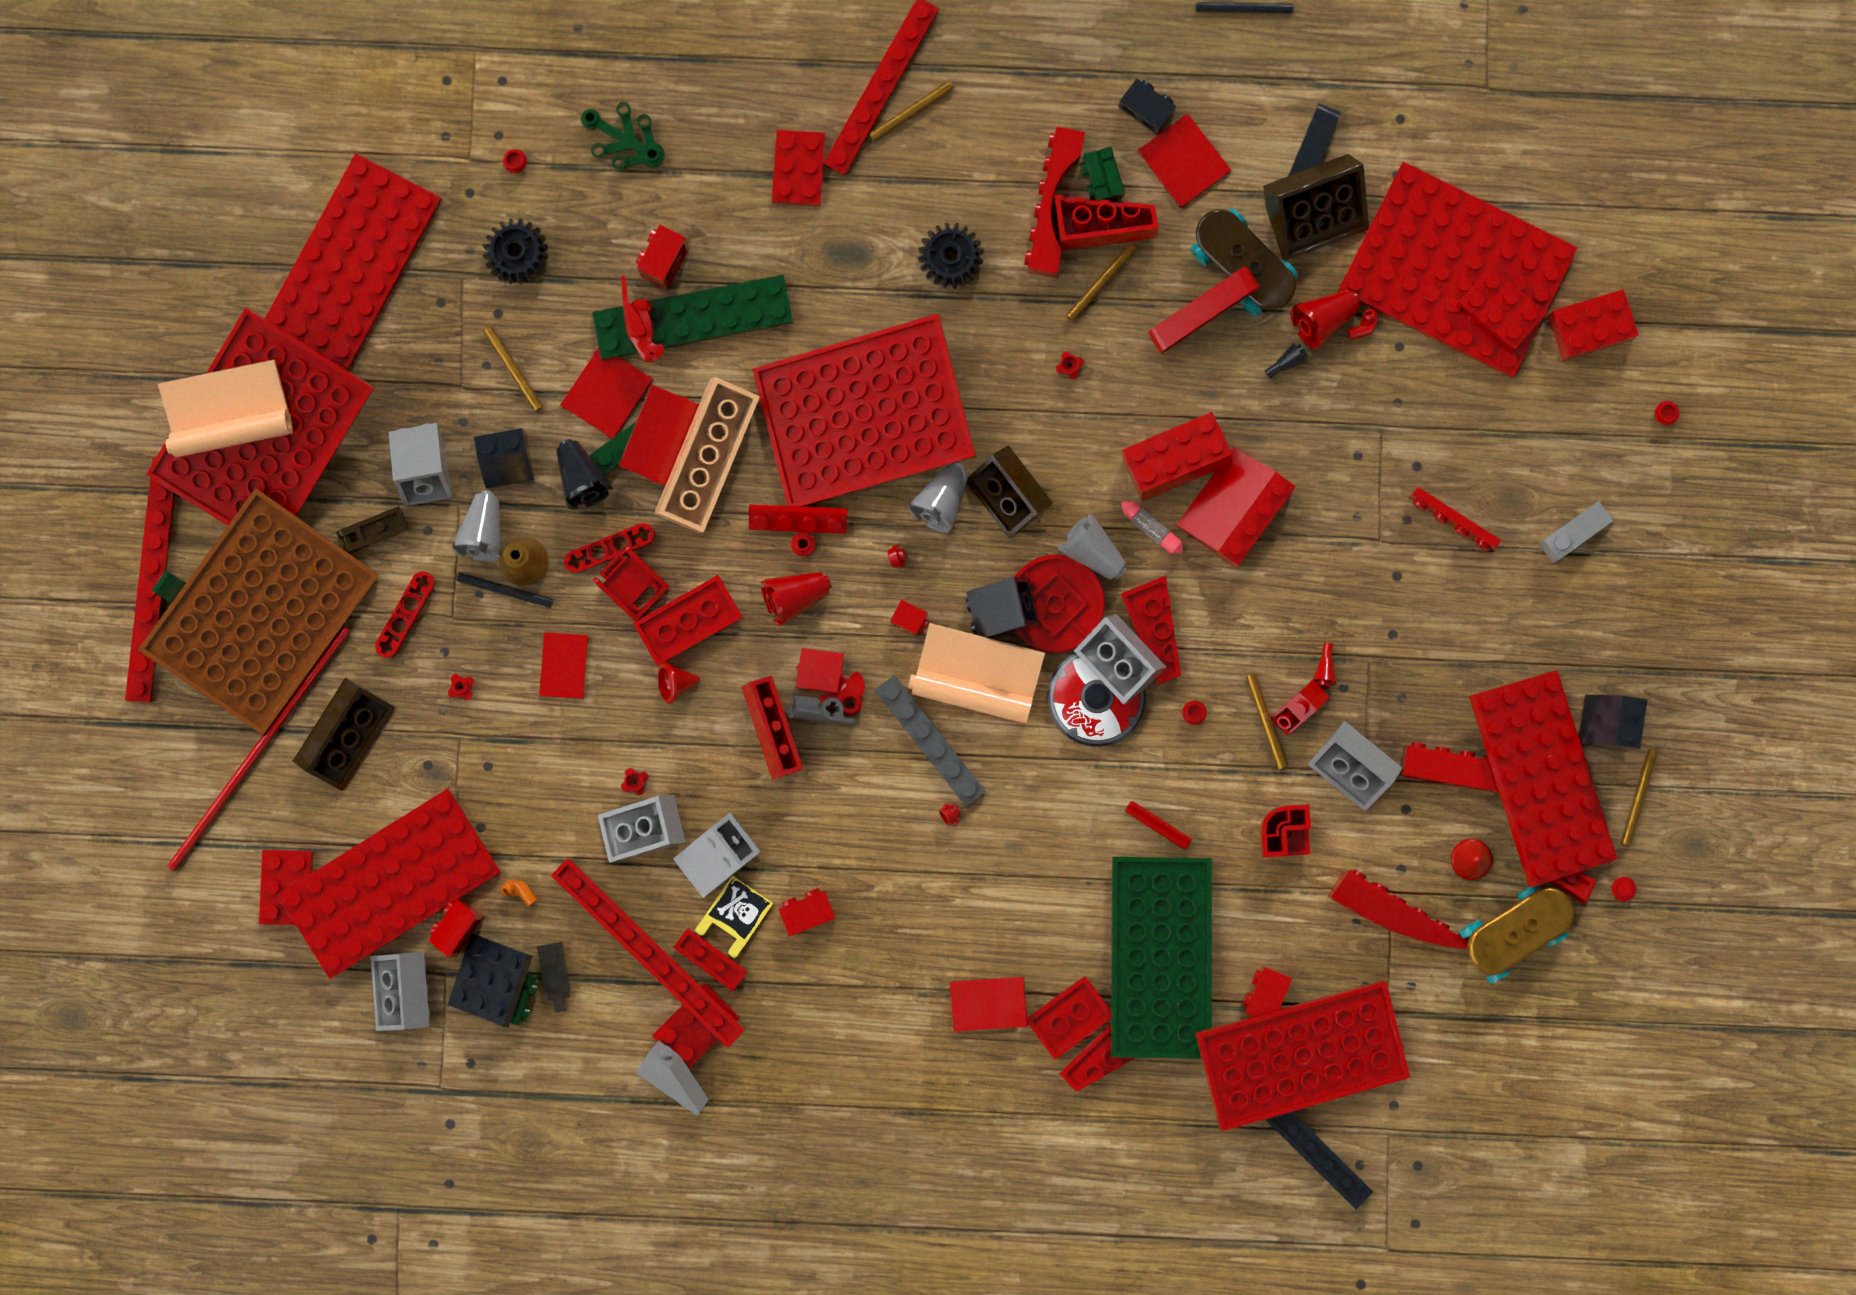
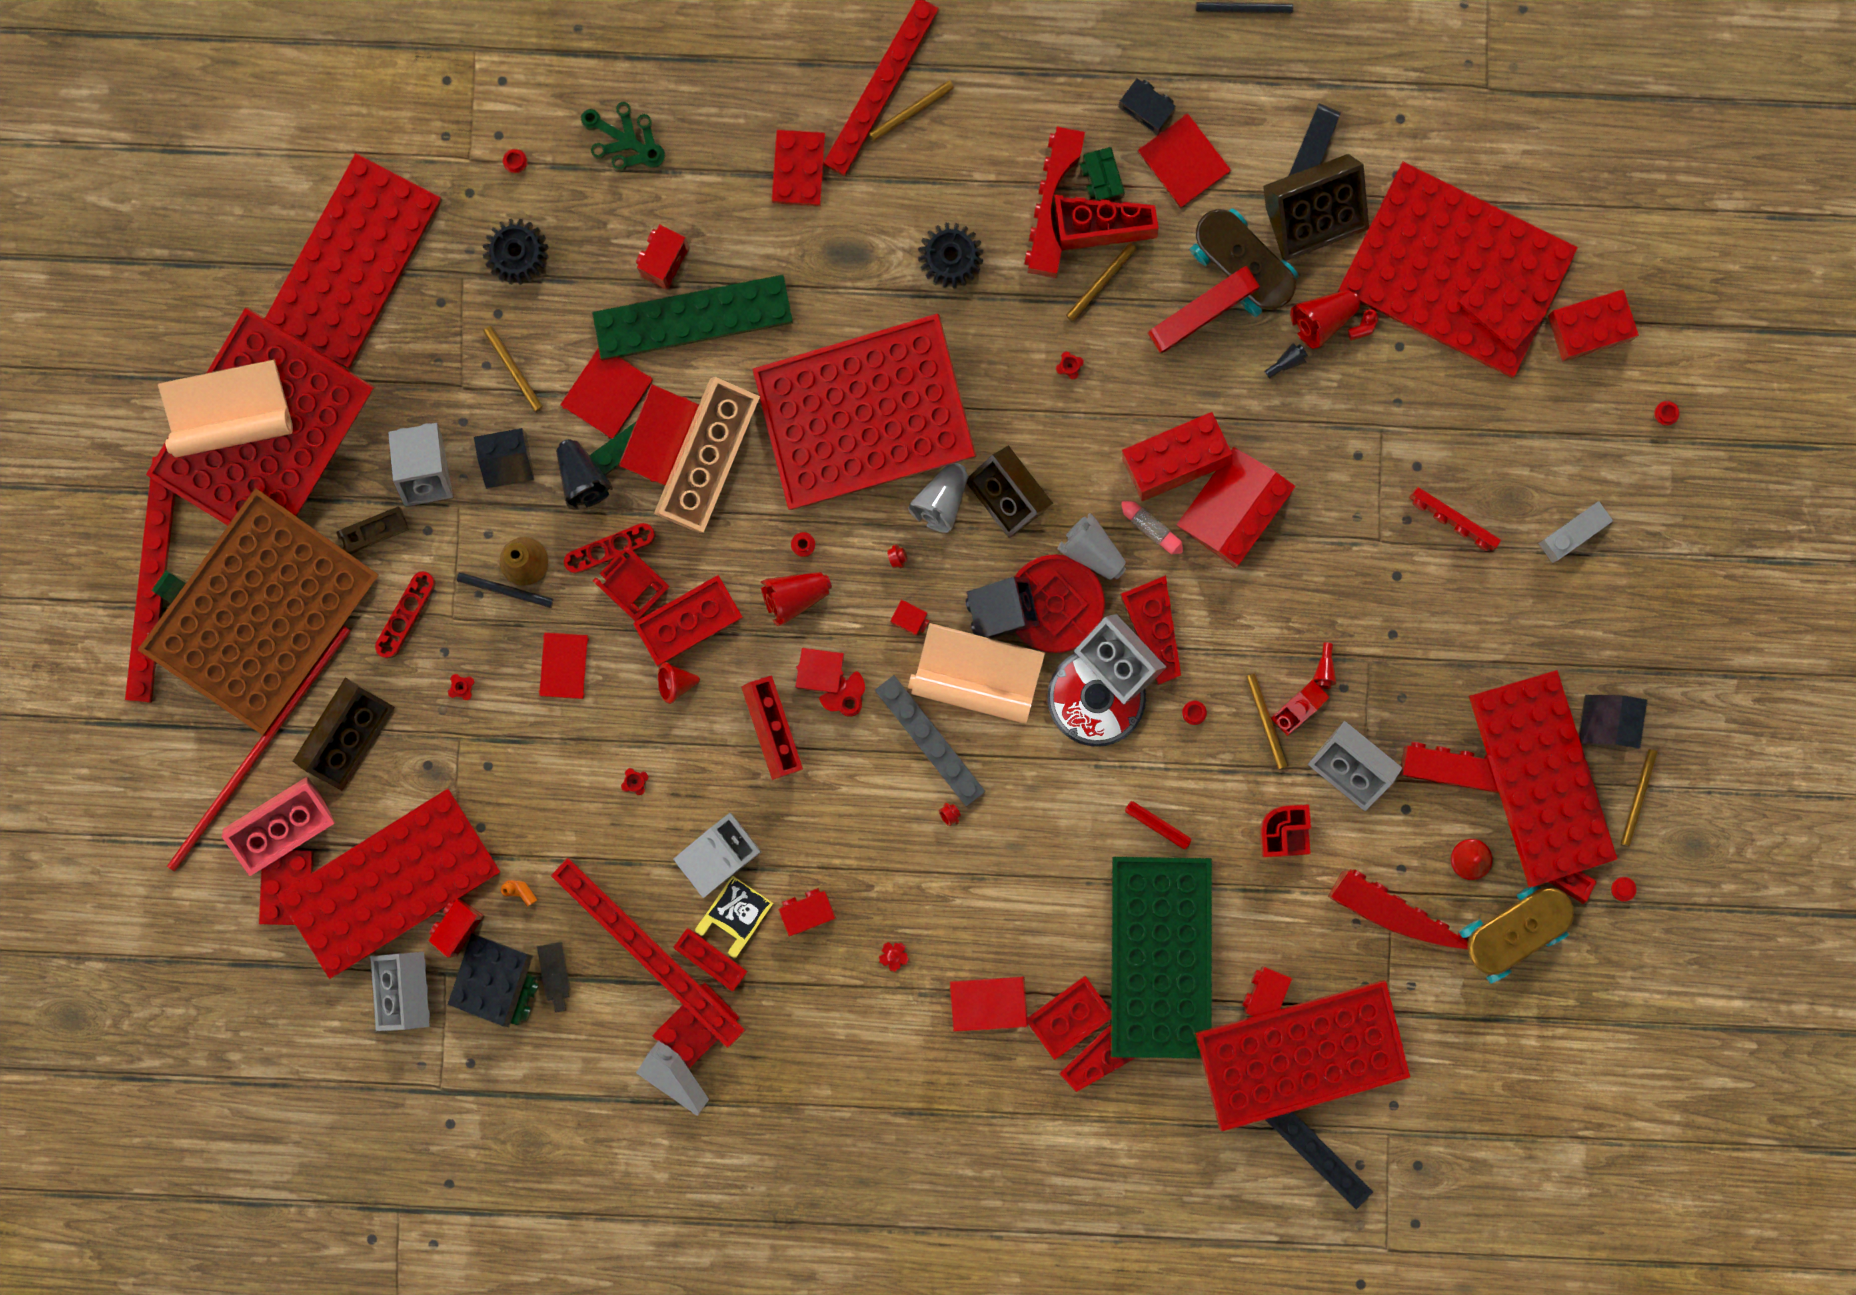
light grey cone [452,491,501,562] -> none
light grey slope [598,795,686,863] -> none
red animal [621,275,664,362] -> none
red plate [748,504,848,534] -> none
dark grey panel [784,695,859,725] -> none
none -> coral slope [221,776,335,876]
none -> red plant [878,942,909,972]

